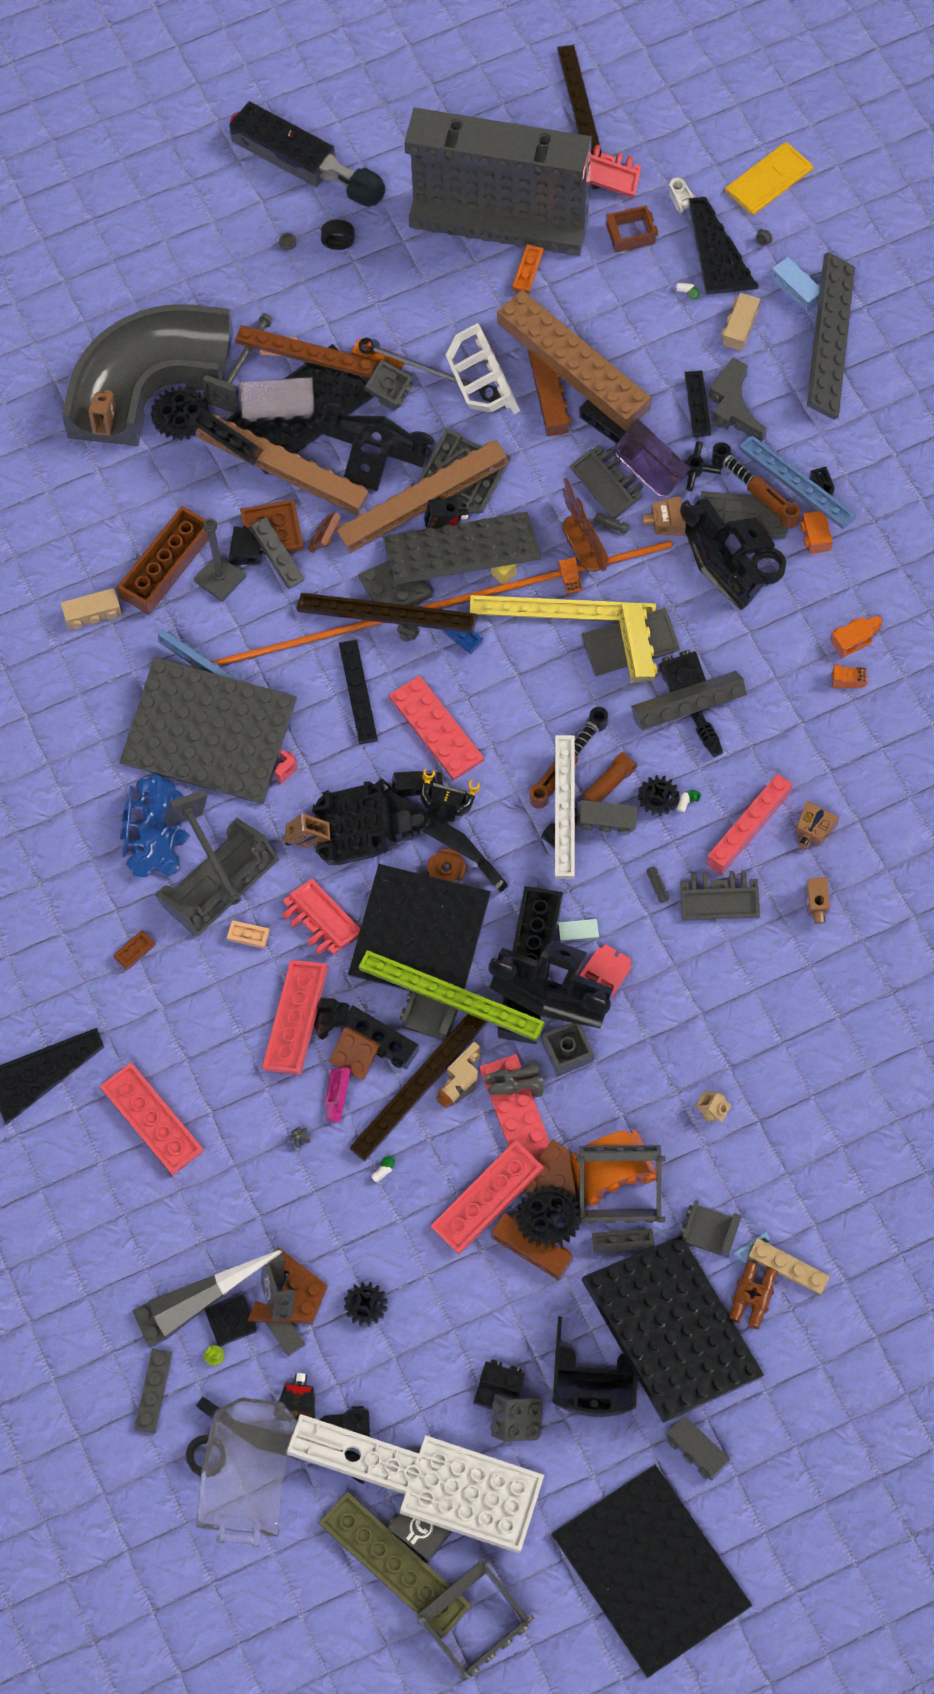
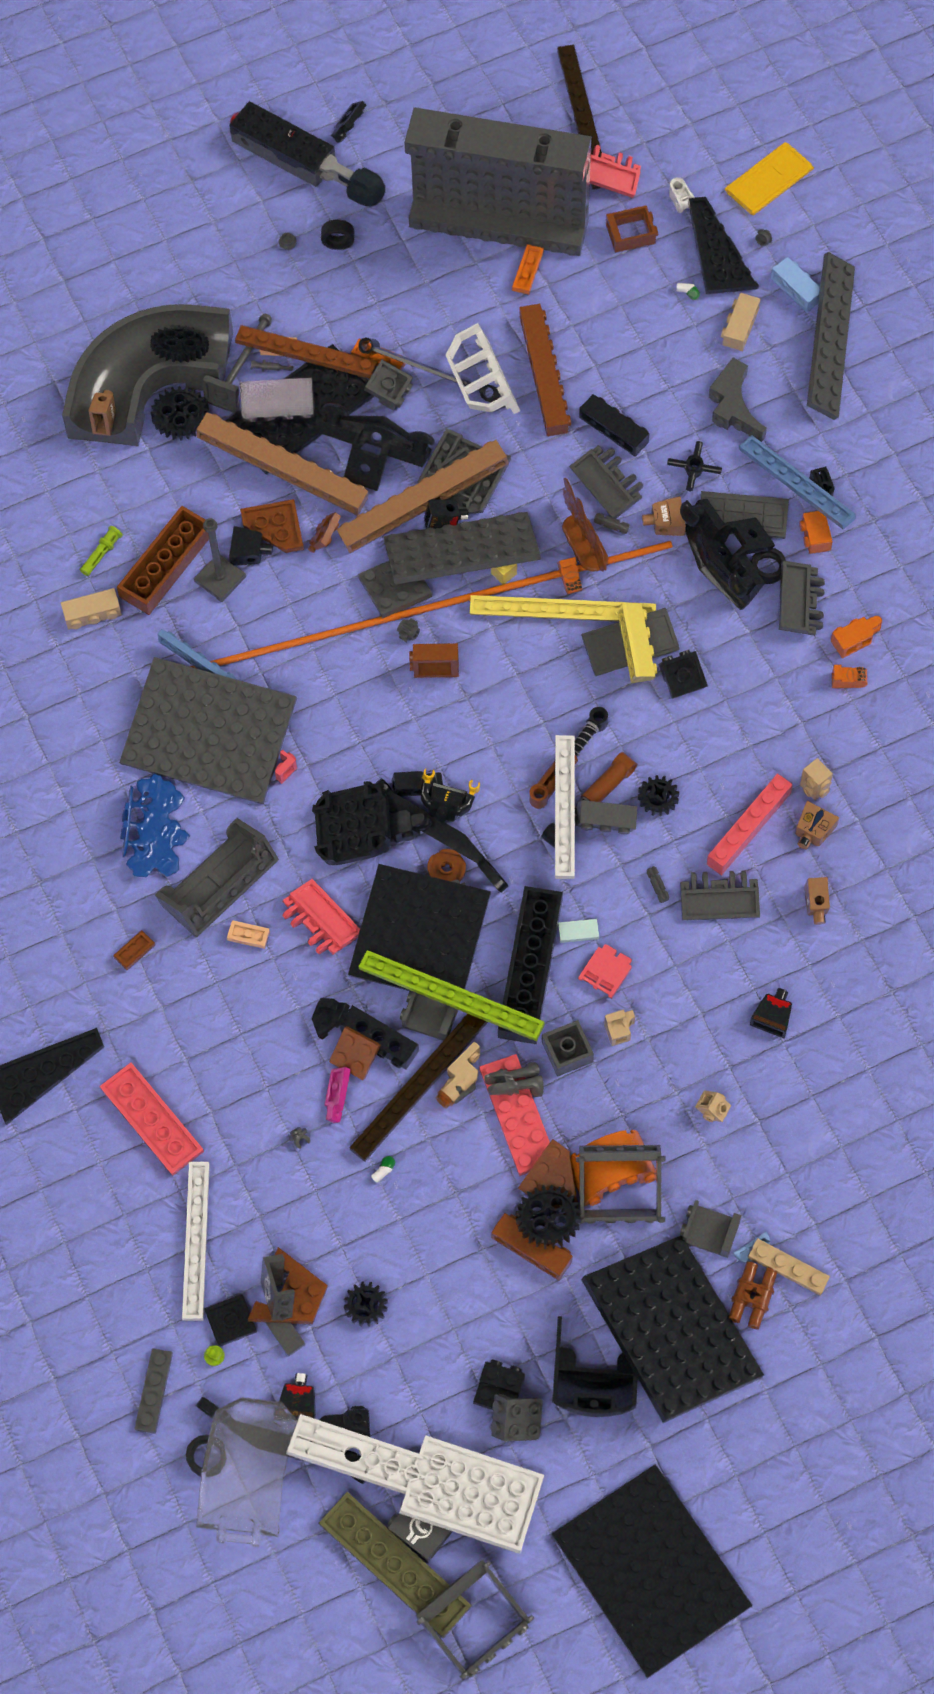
dark grey plate [132,1250,282,1348] -> none
dark grey tile [165,790,241,905] -> none
black brick [190,407,263,465] -> none
dark grey plate [250,518,305,589] -> none
coral plate [262,960,329,1075] -> none
medium nougat torso [283,813,330,848] -> none
dark brown plate [296,593,478,633] -> none
black plate [339,640,378,745] -> none
coral plate [389,675,484,781] -> none
coral plate [431,1140,545,1255] -> none
blue plate [443,630,483,654] -> none
black piece [488,939,614,1028] -> none
medium nougat brick [497,290,652,431] -> none
dark grey plate [592,1229,654,1253] -> none
clear purple windscreen [614,418,691,497] -> none
dark grey brick [631,671,747,730] -> none
dark grey brick [666,1415,730,1481] -> none
arm [676,790,701,813] -> none
black plate [684,370,711,437] -> none
black hinge [690,711,724,758] -> none
piece [712,442,800,528] -> none
none -> lime pin [79,525,123,576]
none -> black gear [150,325,209,363]
none -> white plate [182,1162,210,1321]
none -> dark grey piece [251,360,293,372]
none -> black hinge [331,101,367,143]
none -> dark orange window [409,643,459,678]
none -> tan brick [604,1009,635,1046]
none -> black torso [750,988,792,1039]
none -> dark grey hinge [779,561,825,635]
none -> tan brick [800,758,833,801]

